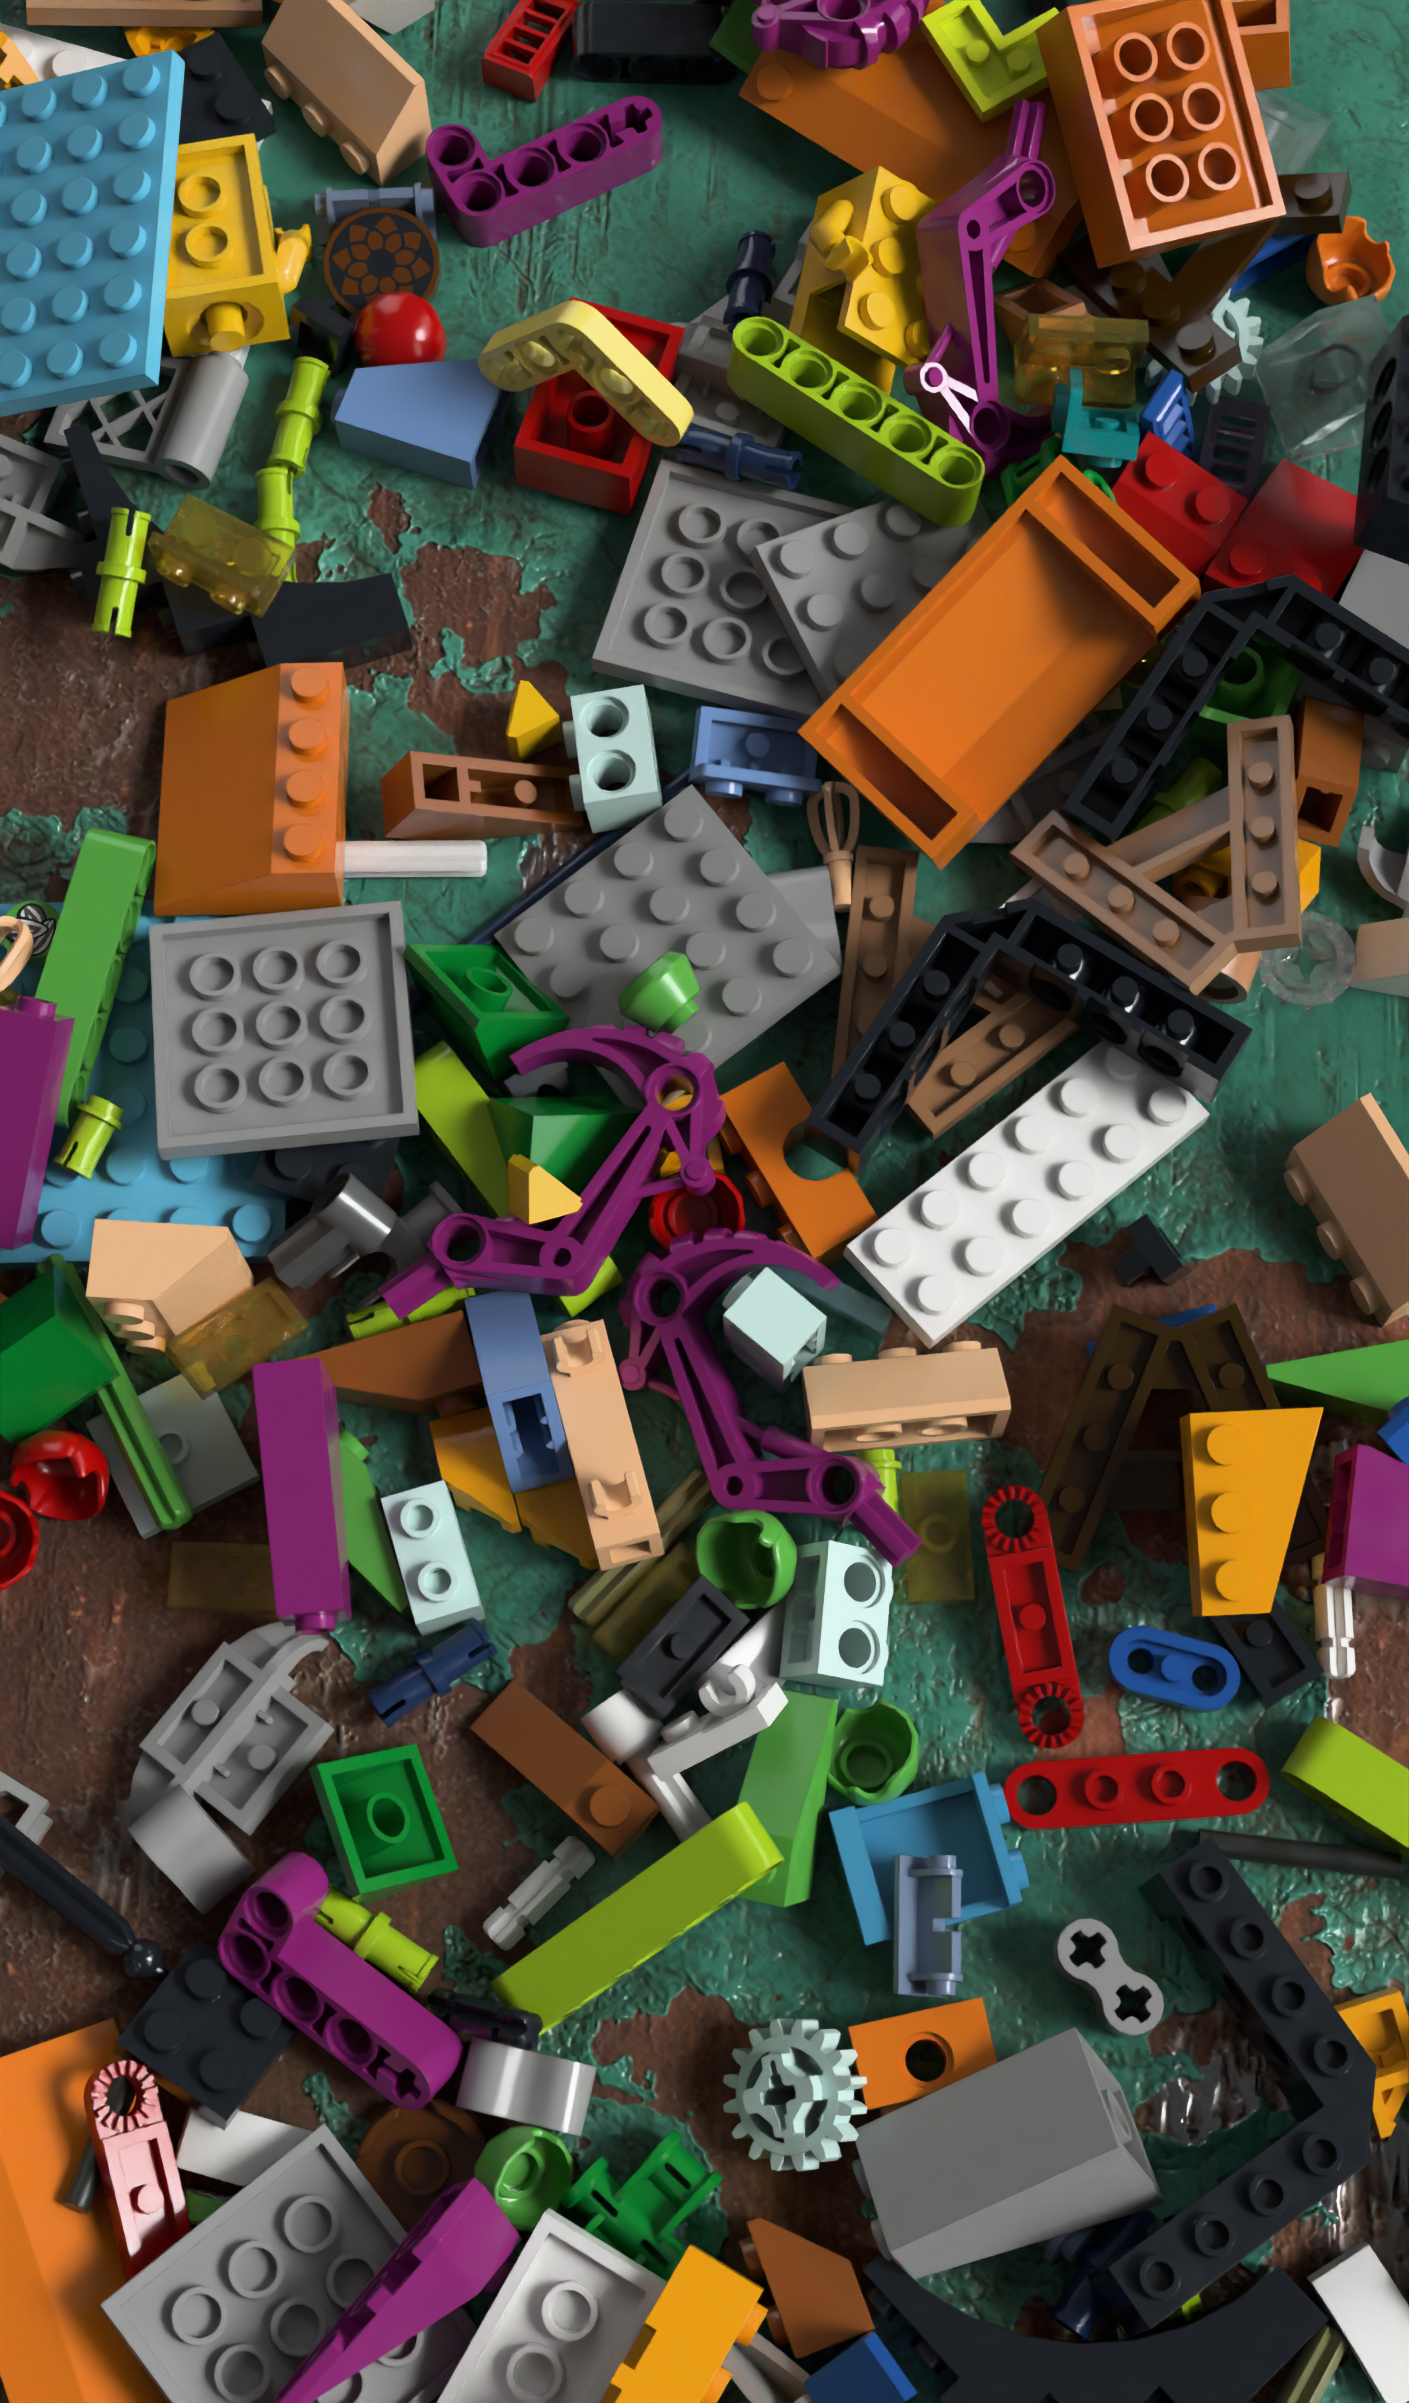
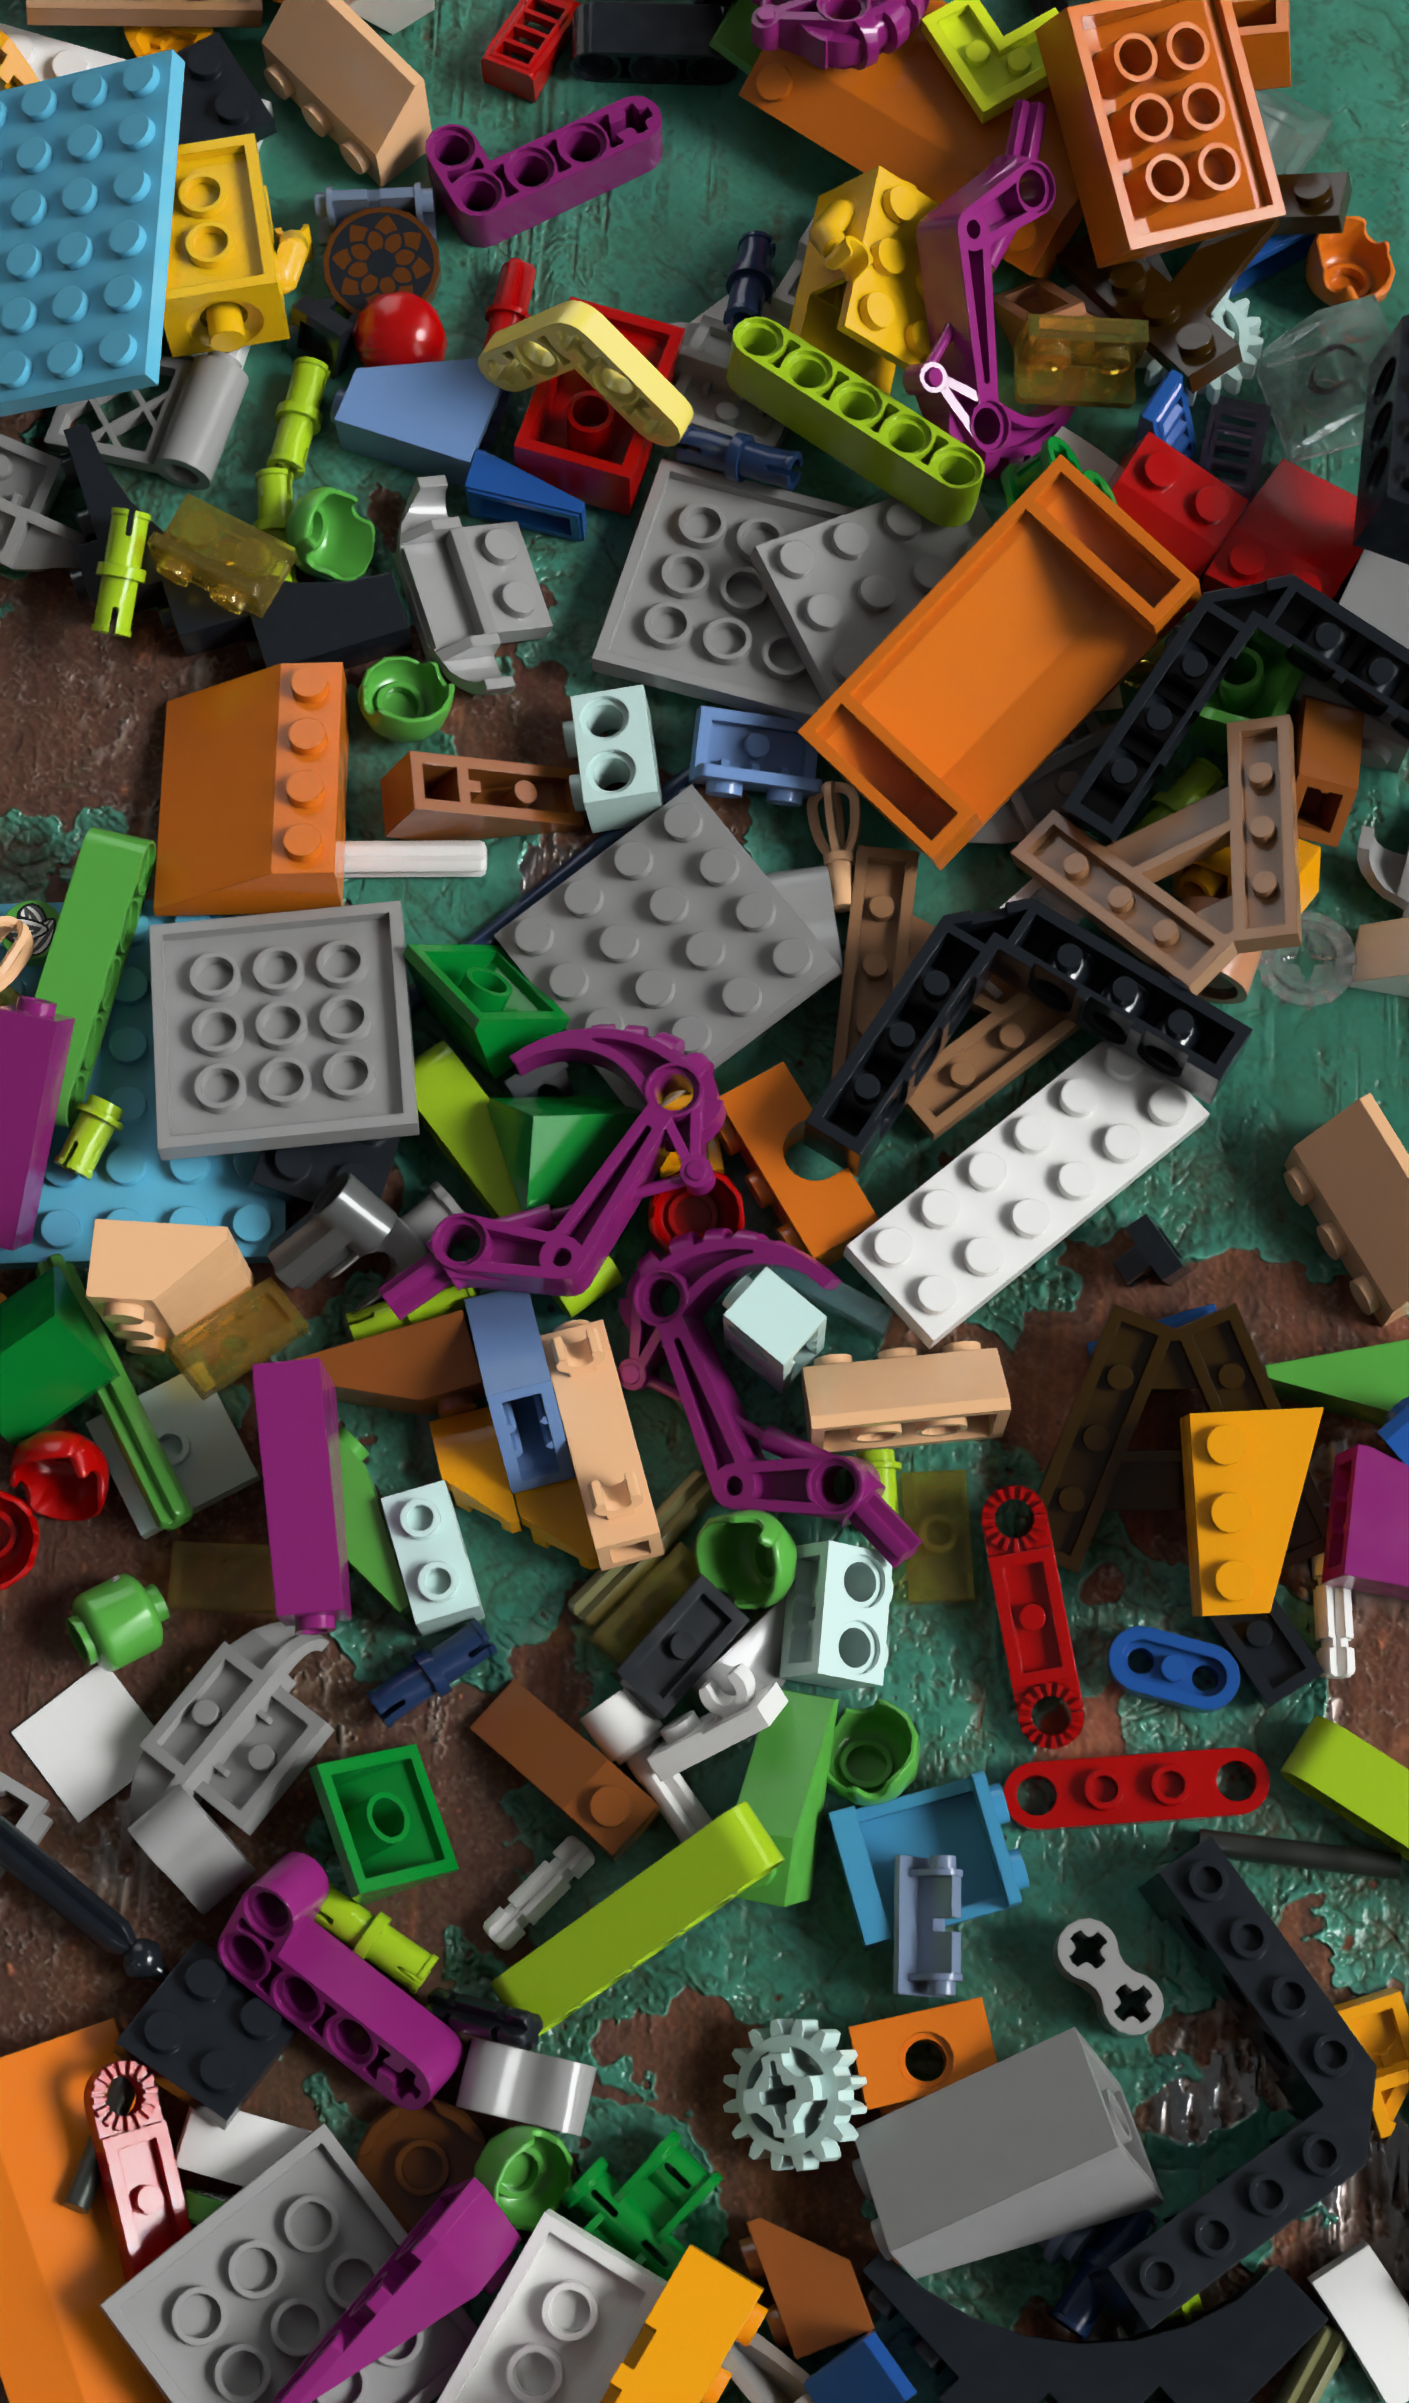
yellow slope [505,680,562,762] -> none
yellow slope [508,1154,583,1225] -> none
bright green cone [618,951,701,1034] -> none
teal bracket [1051,368,1140,468] -> none
none -> white sticker [11,1665,154,1823]
none -> bright green head [65,1573,170,1672]
none -> bright green hair [285,487,376,582]
none -> bright green hair [358,656,455,743]
none -> light grey plate [393,475,553,694]
none -> blue slope [464,449,587,542]
none -> red axle [483,258,536,350]

